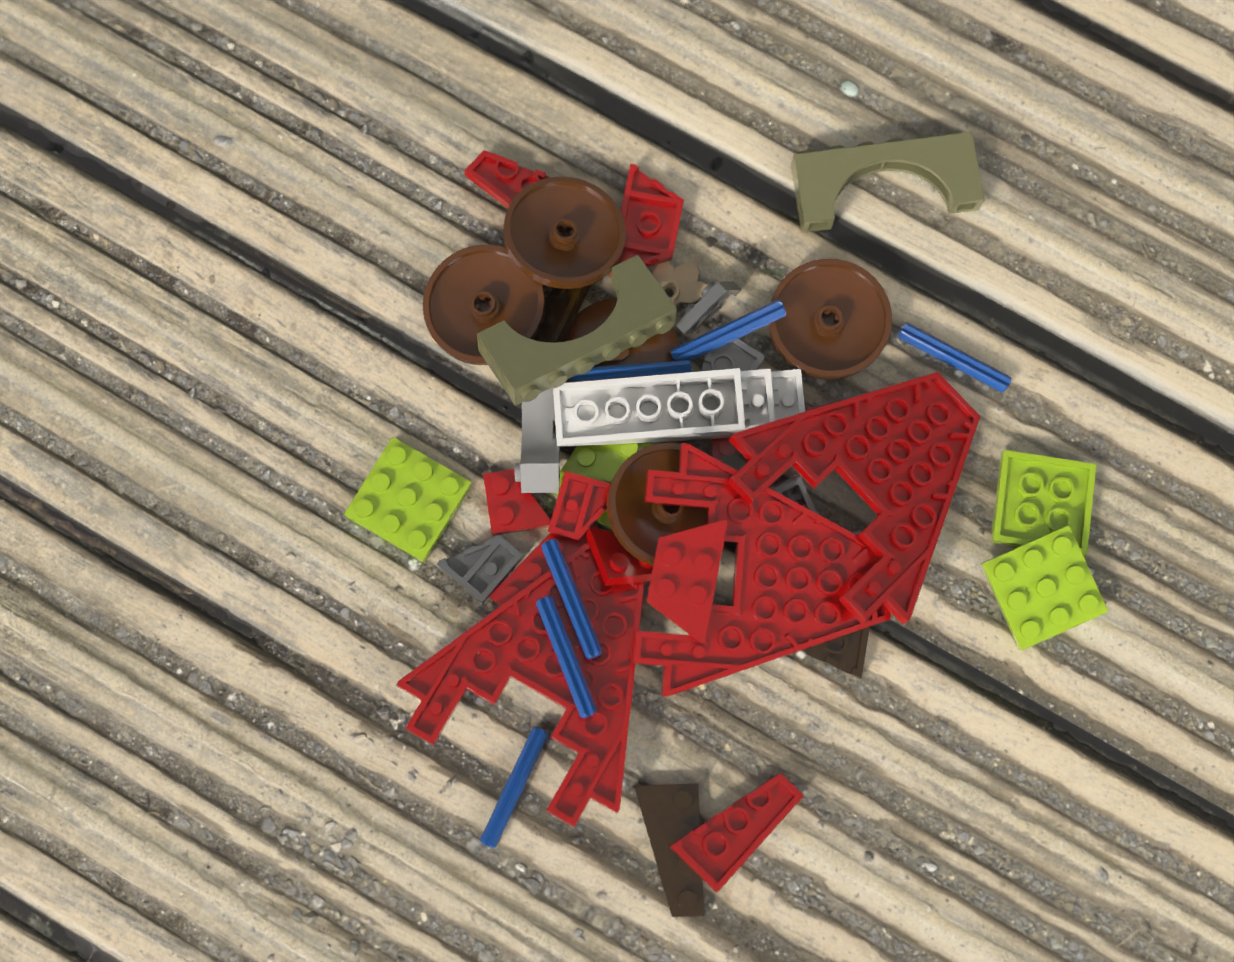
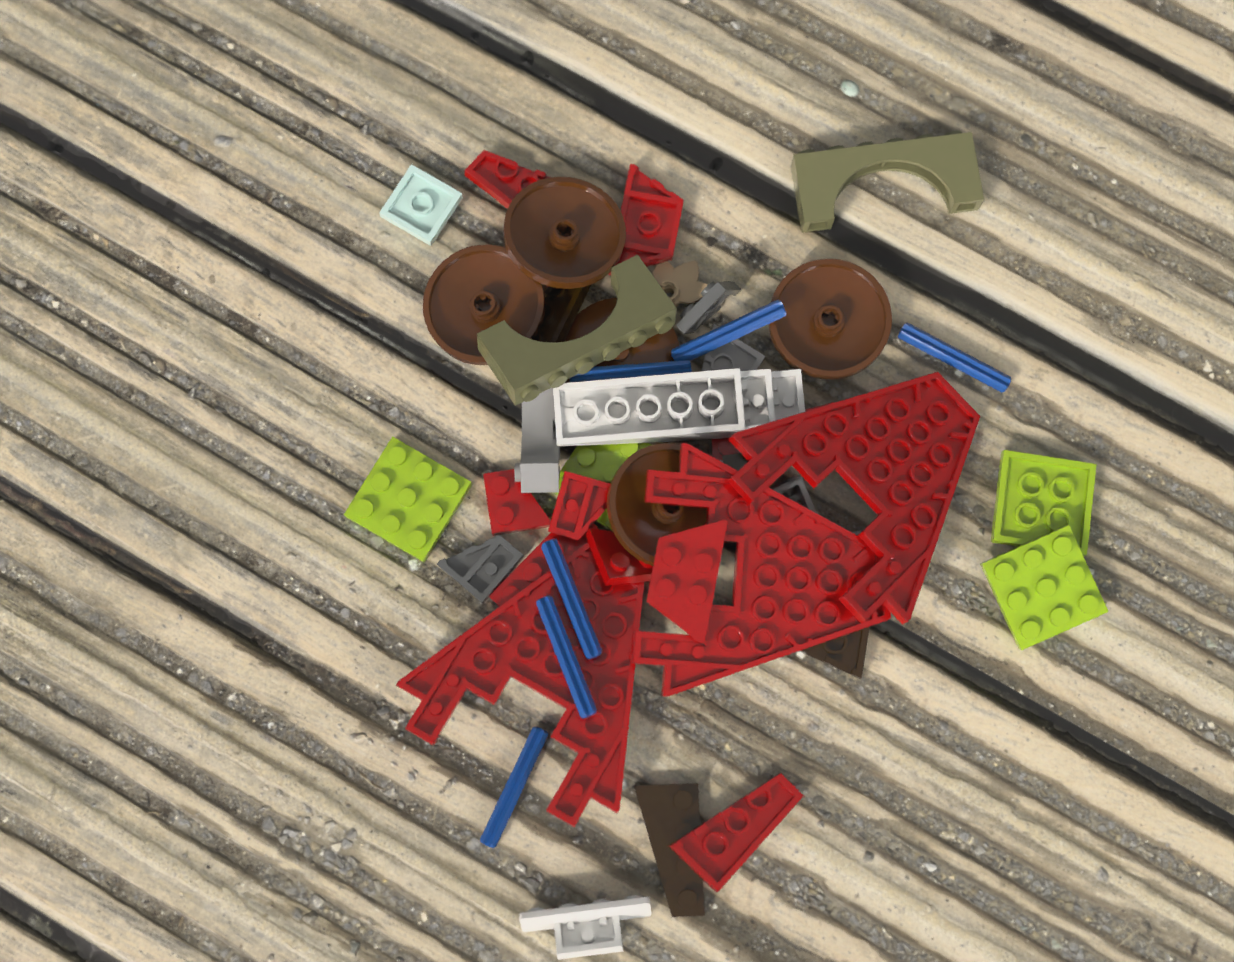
none -> light aqua plate [379,164,463,246]
none -> white bracket [519,895,652,959]

